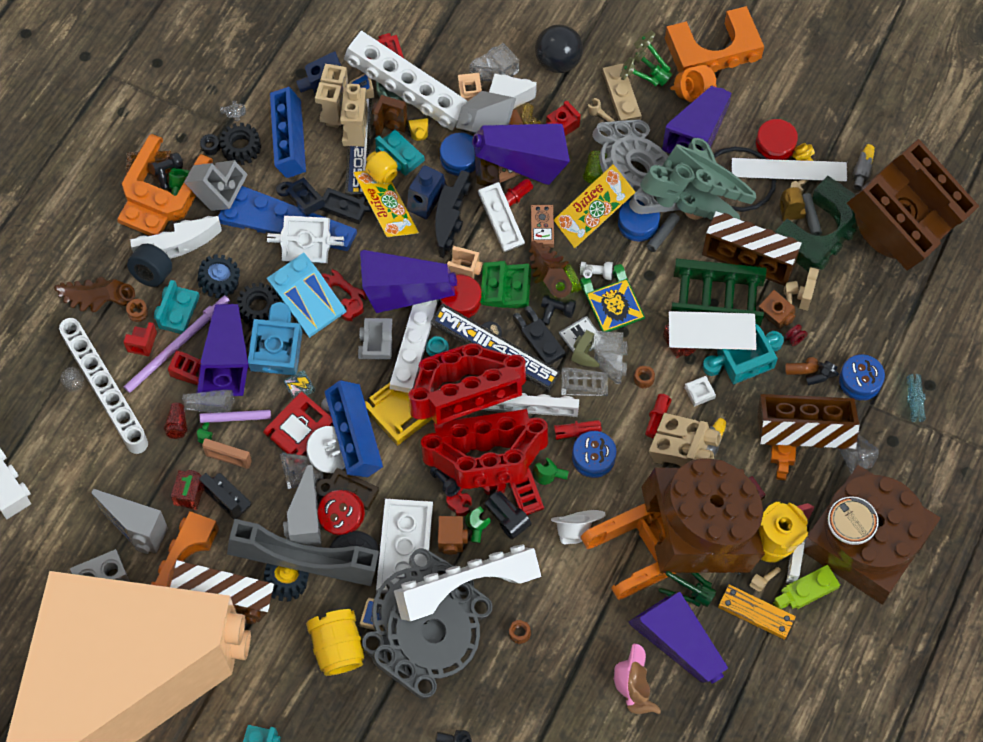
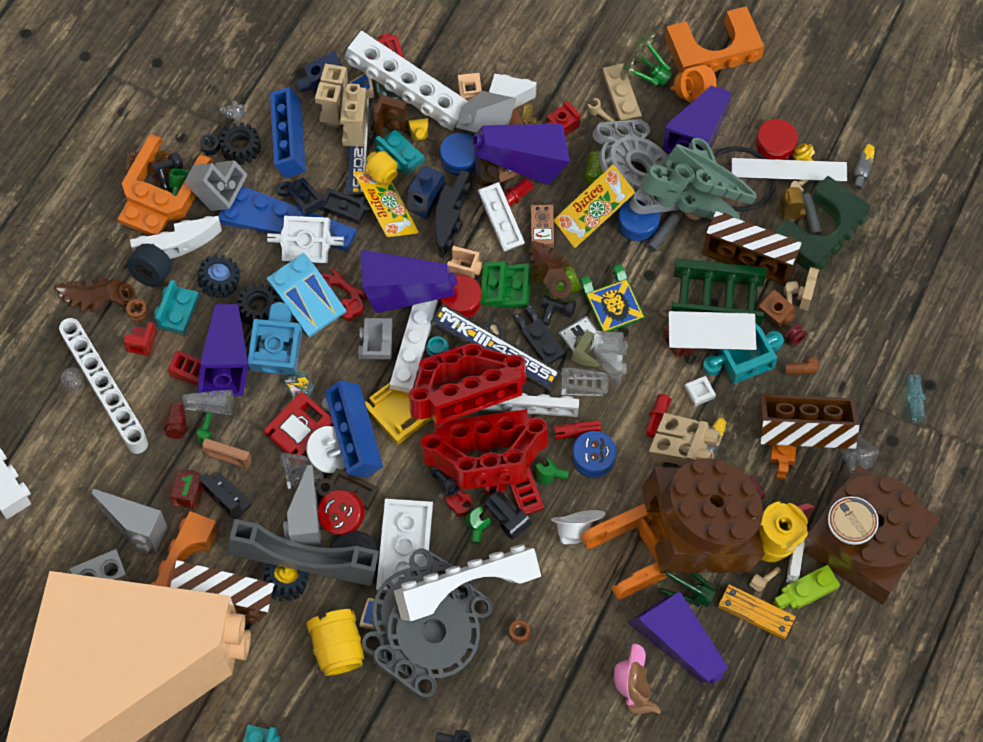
lavender bar [123,295,230,393] -> none
lavender bar [200,410,271,423] -> none
dark orange brick [438,516,468,555] -> none
clear slope [469,43,519,82] -> none
black piece [535,24,583,73] -> none
white piece [580,262,613,280] -> none
dark orange axle [634,366,655,389] -> none
black plate [806,361,839,386] -> none
blue head [839,354,885,400] -> none
reddish brown piece [846,139,979,271] -> none

